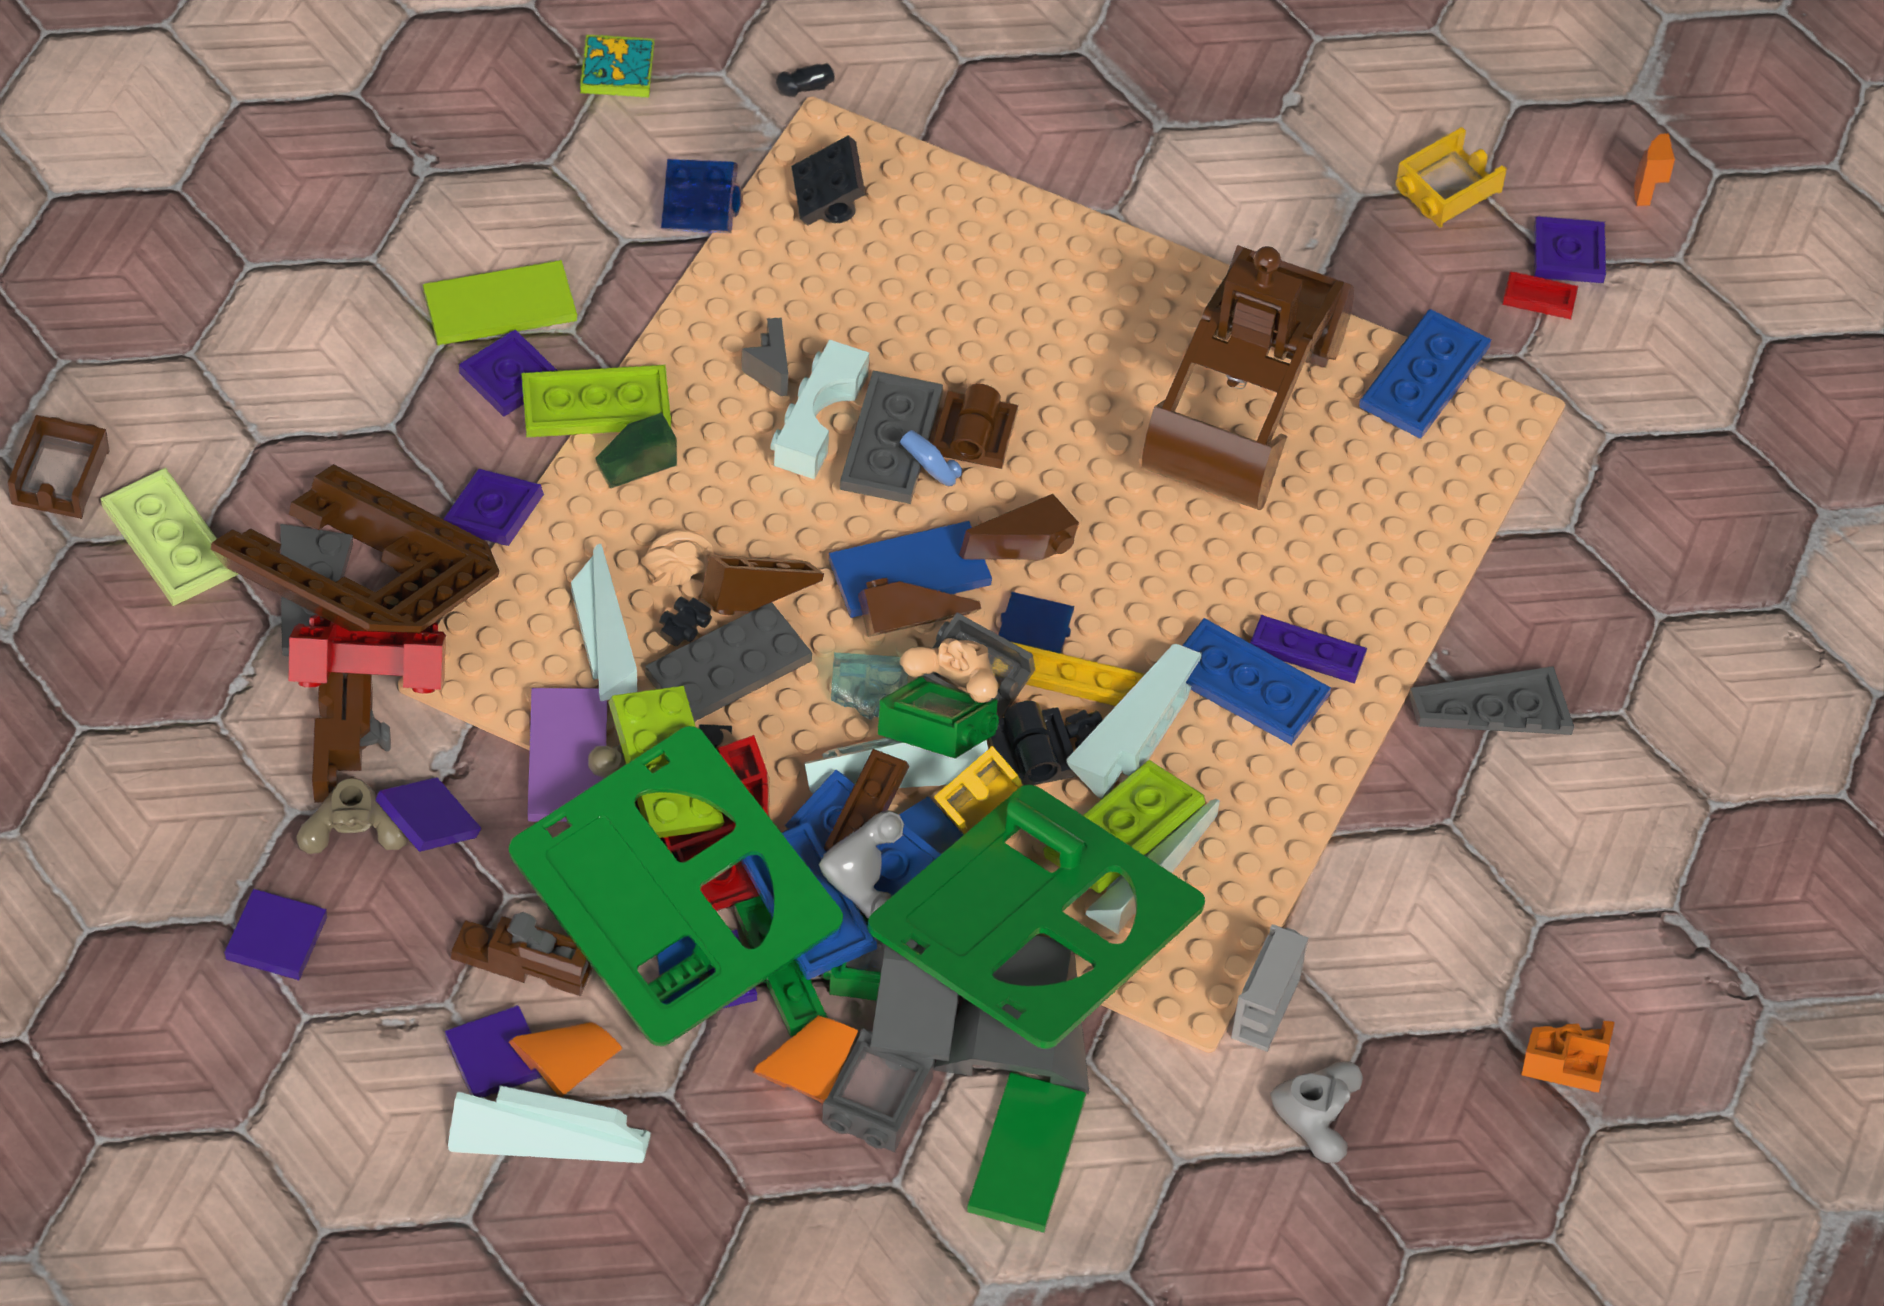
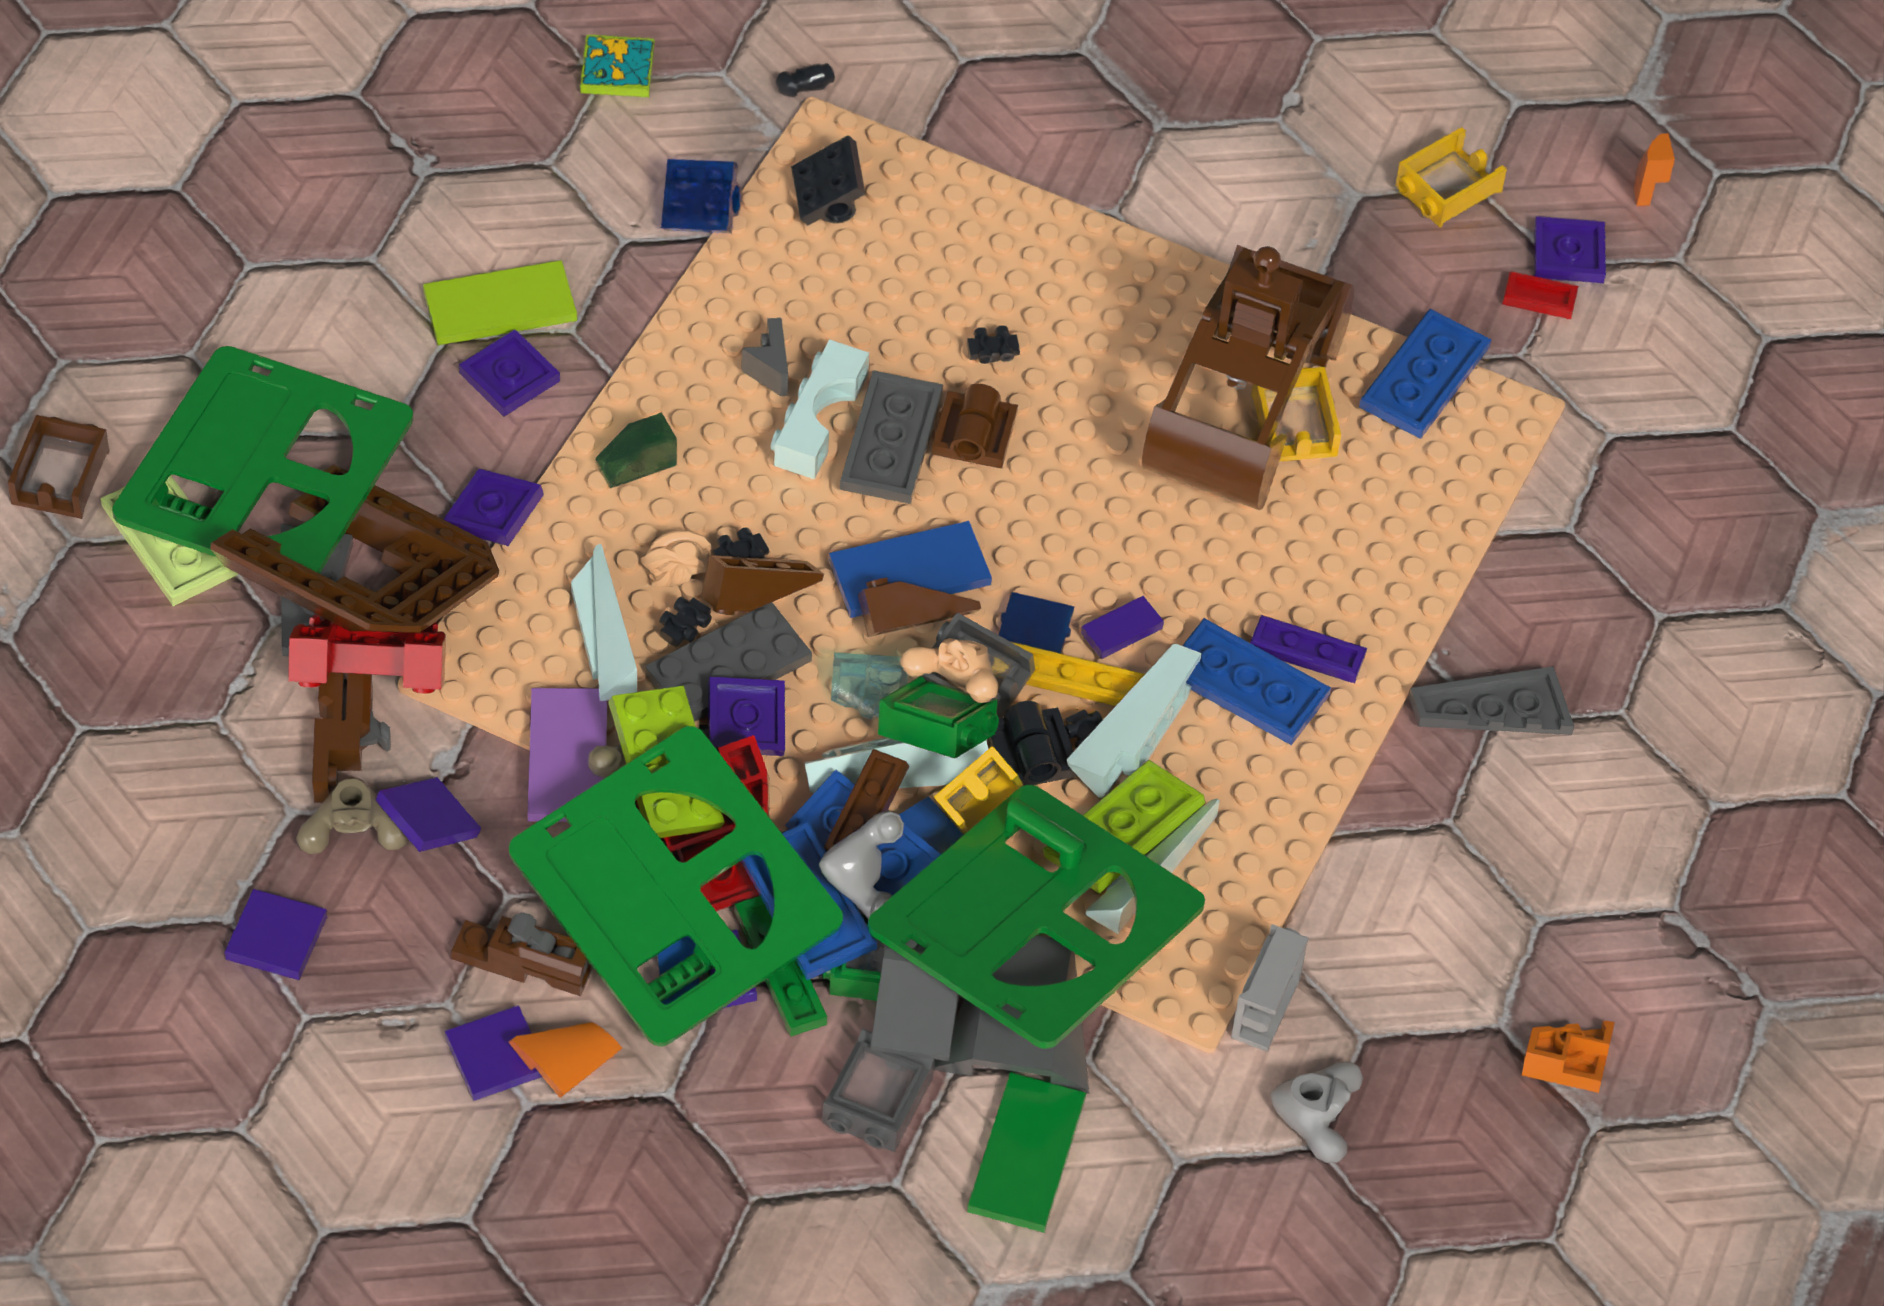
light aqua wedge [448,1086,651,1163] -> none
lime tile [522,365,671,437] -> none
orange slope [753,1016,858,1103] -> none
medium blue arm [900,430,962,486] -> none
reddish brown slope [959,494,1079,560] -> none
none -> green door [112,346,413,574]
none -> dark purple tile [708,677,785,756]
none -> black piece [713,527,769,559]
none -> black piece [967,325,1020,364]
none -> dark purple tile [1081,596,1164,659]
none -> window [1251,367,1341,462]

